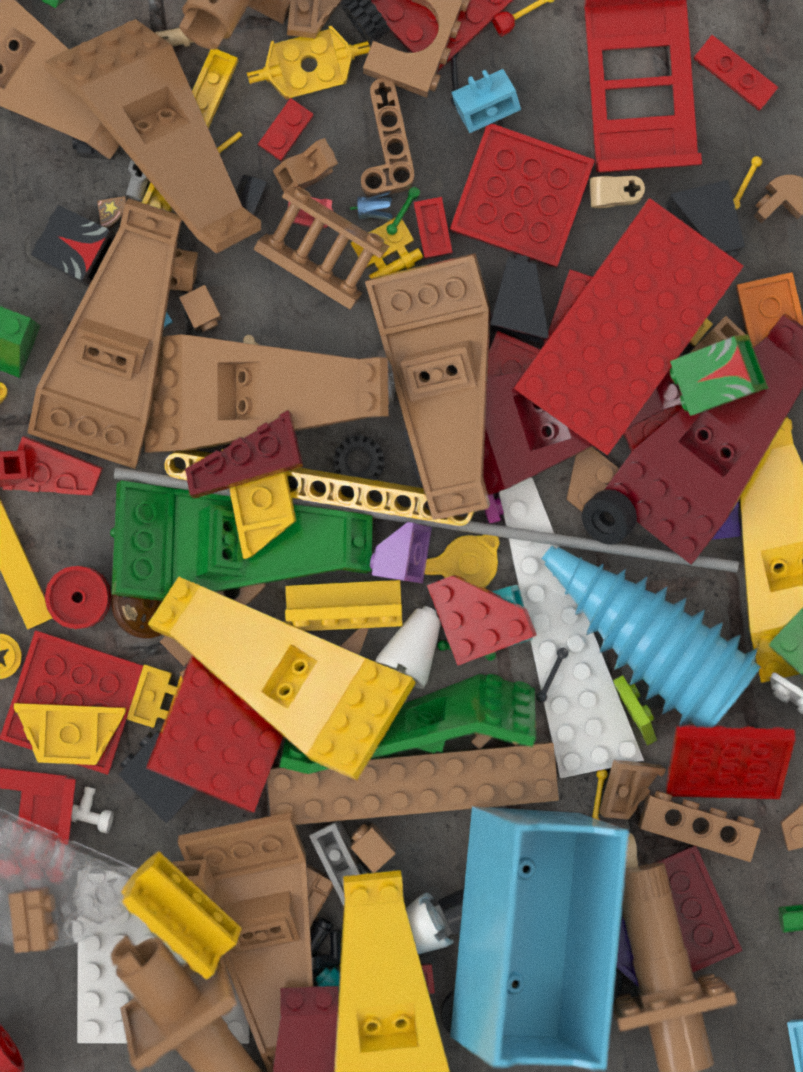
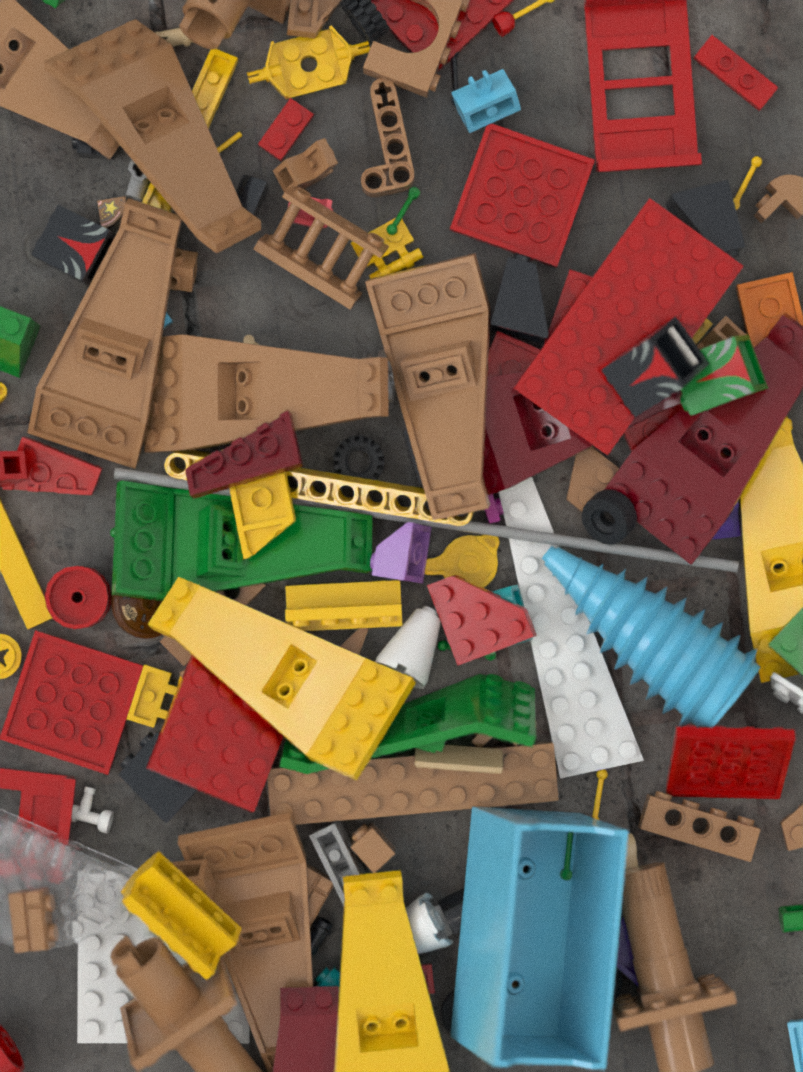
yellow wing [14,703,126,765] -> none
medium nougat brick [179,285,222,332] -> none
black plate [312,930,342,974] -> none
flat silver piece [350,191,393,221] -> none
red plate [414,197,453,259] -> none
black hinge [536,647,569,703] -> none
tan piece [589,176,645,208] -> none
medium nougat wing [599,760,666,820] -> none
lime wing [613,675,657,746] -> none
dark red plate [651,845,743,973] -> none
none -> tan slope [415,745,503,774]
none -> green hinge [560,831,574,881]
none -> black slope [601,316,710,417]

